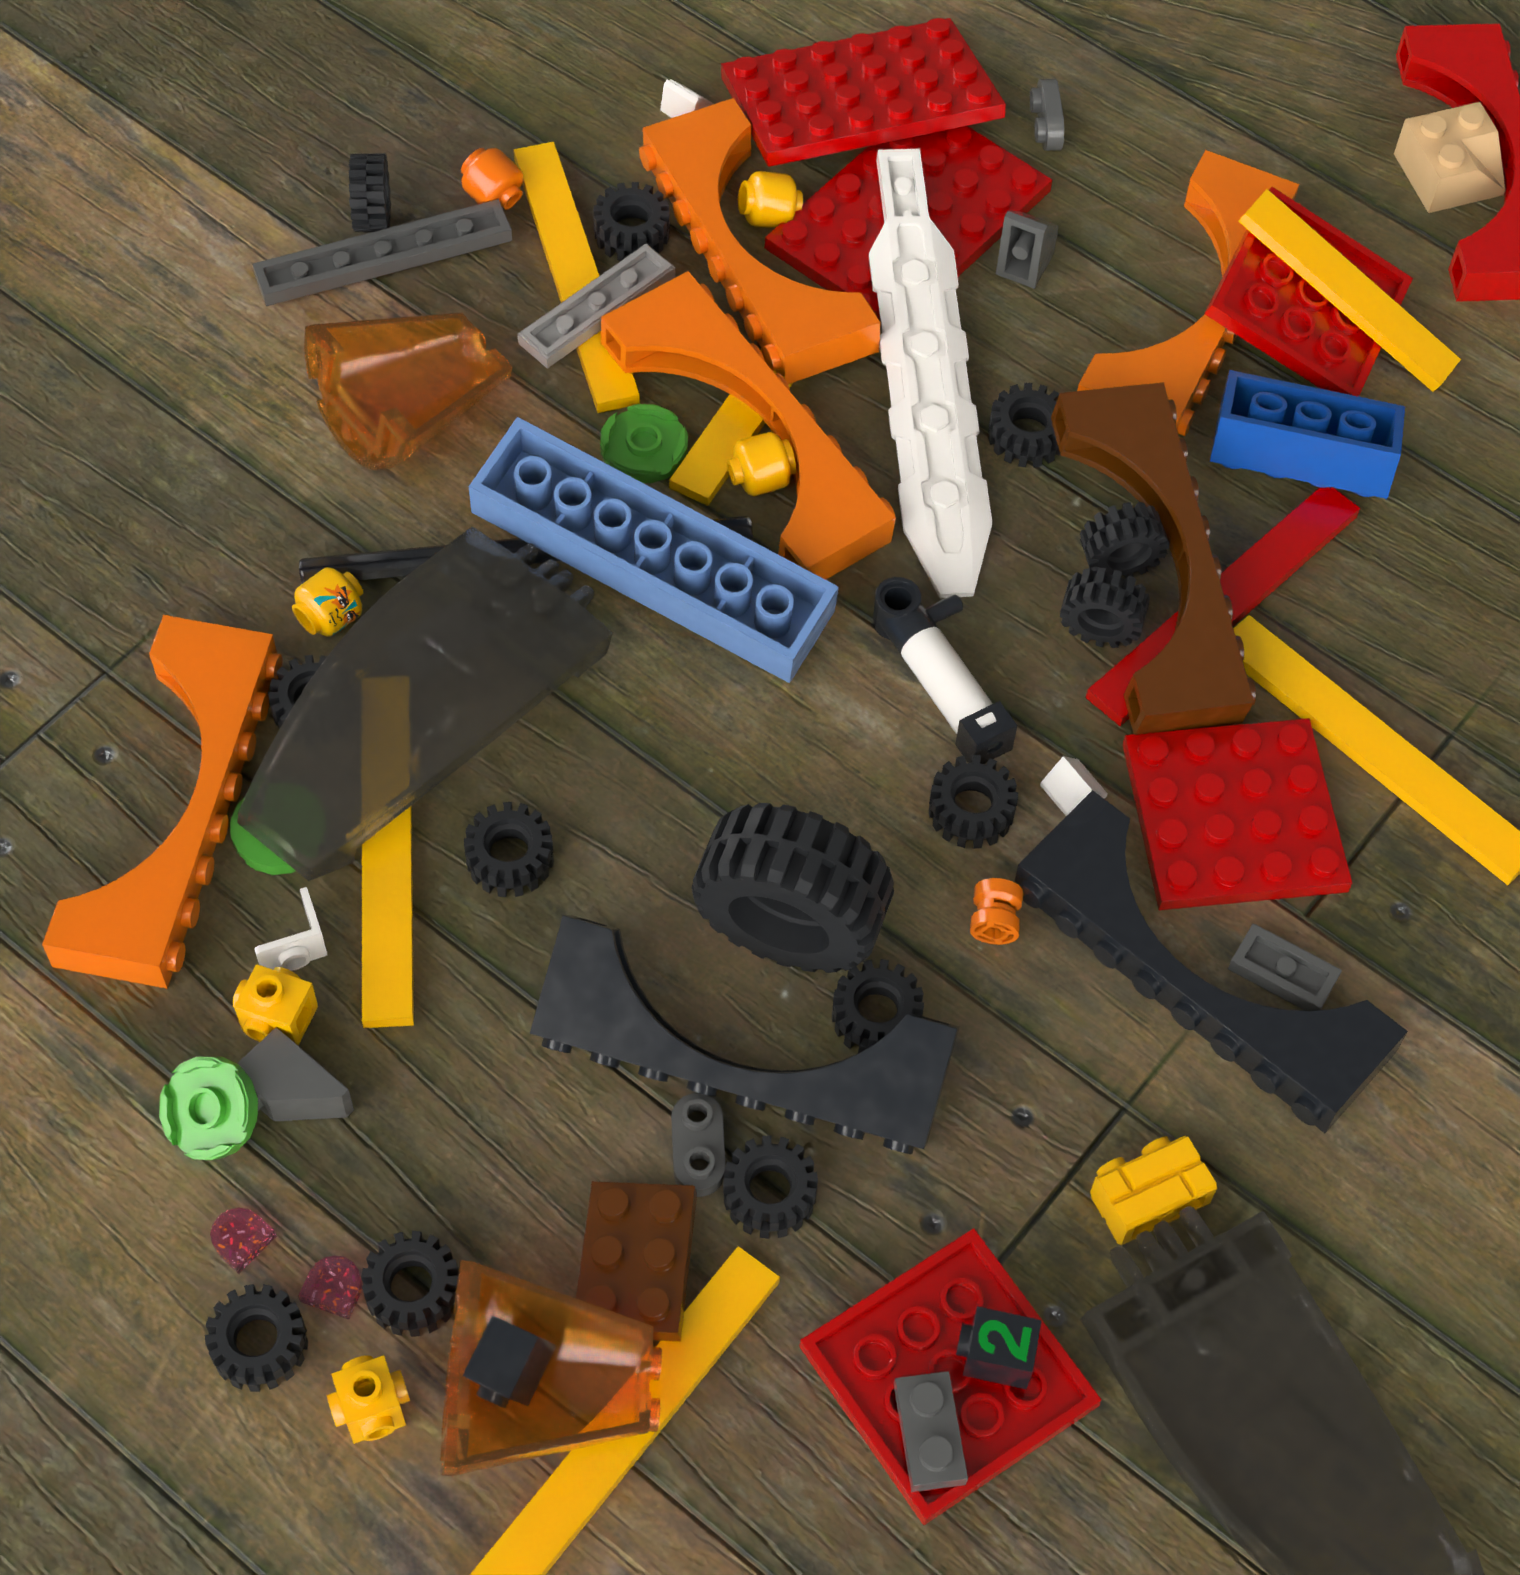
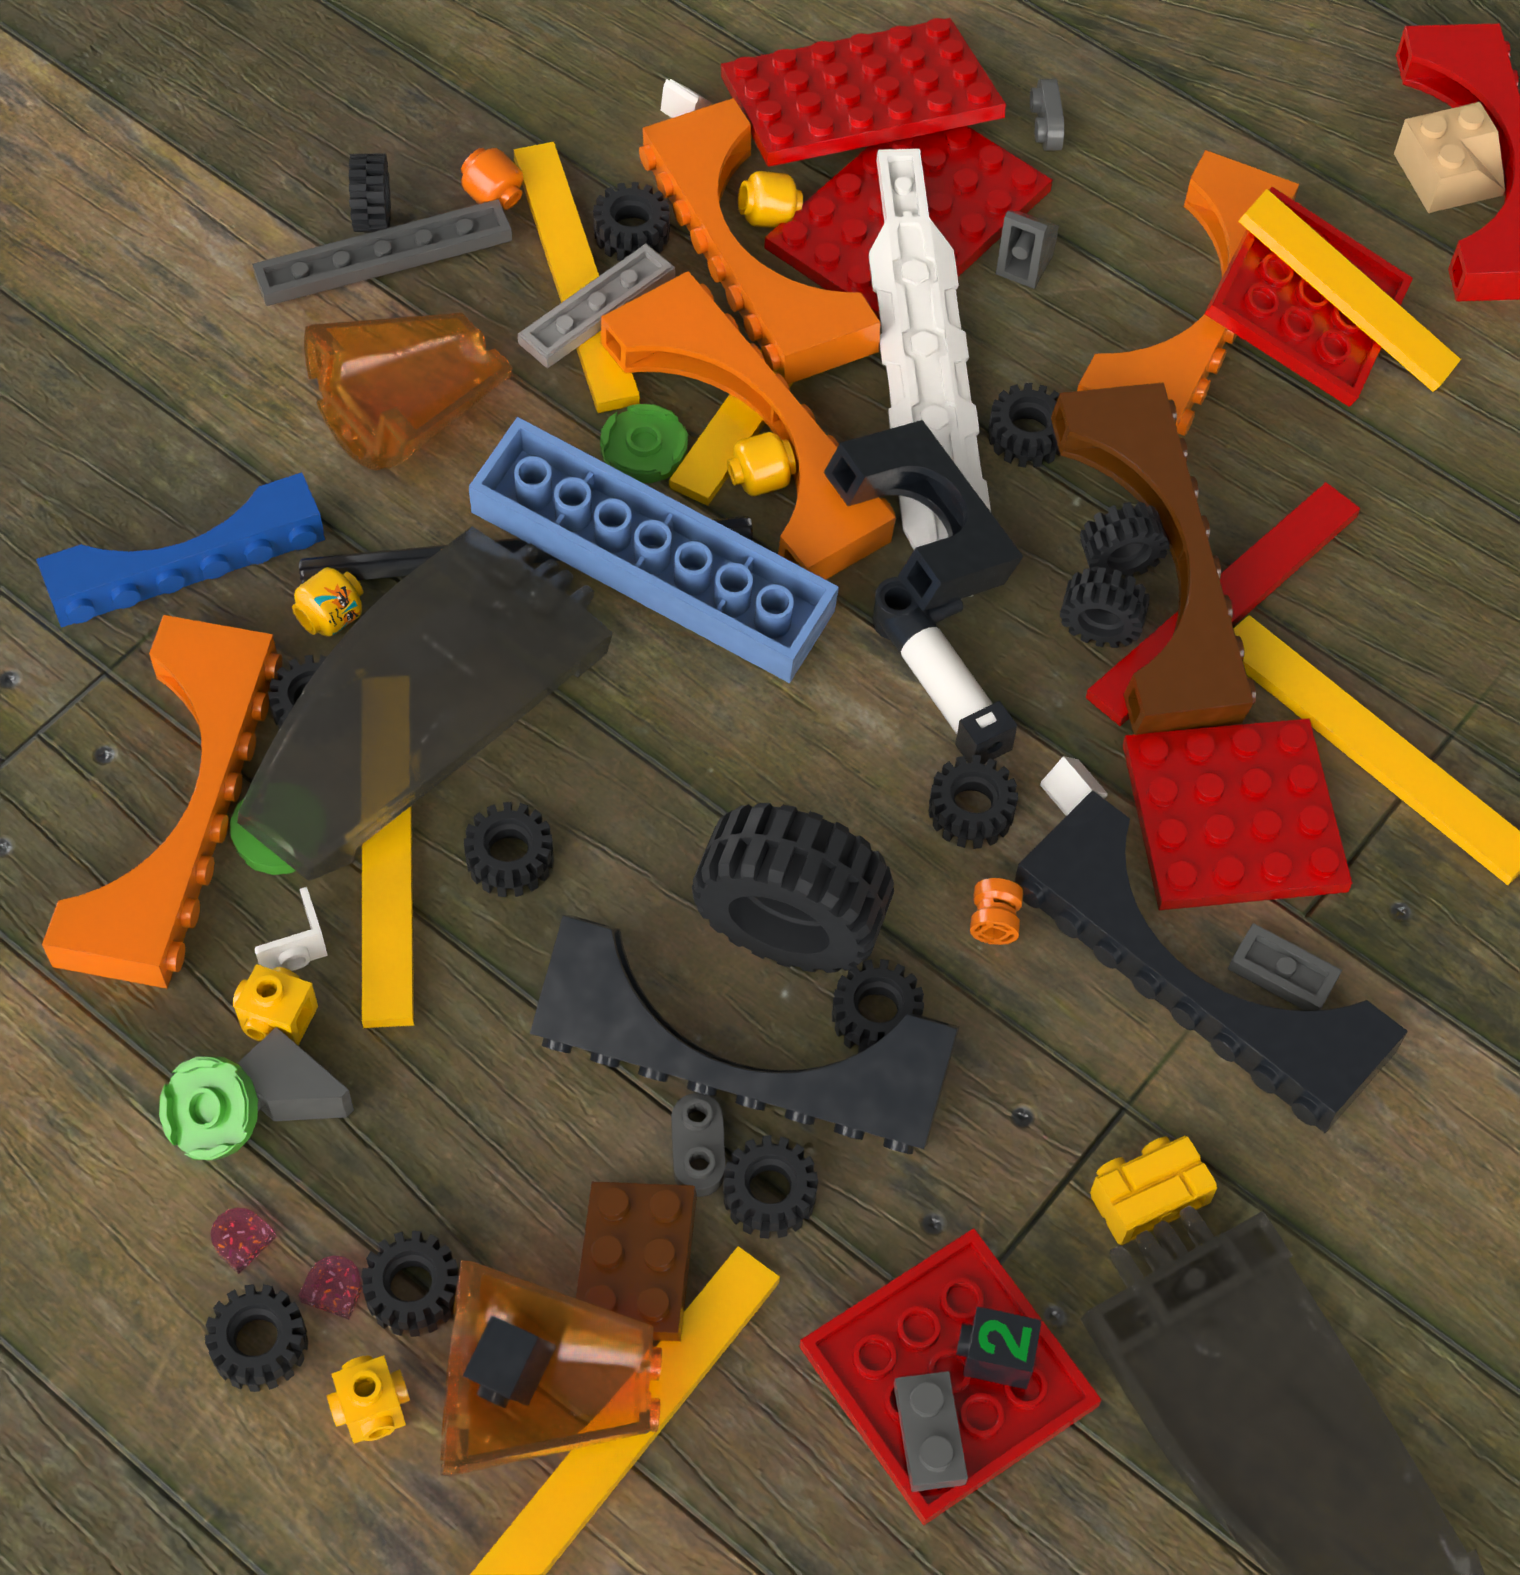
blue brick [1210,370,1405,499] -> none
none -> blue arch [36,472,325,628]
none -> black arch [823,420,1023,611]

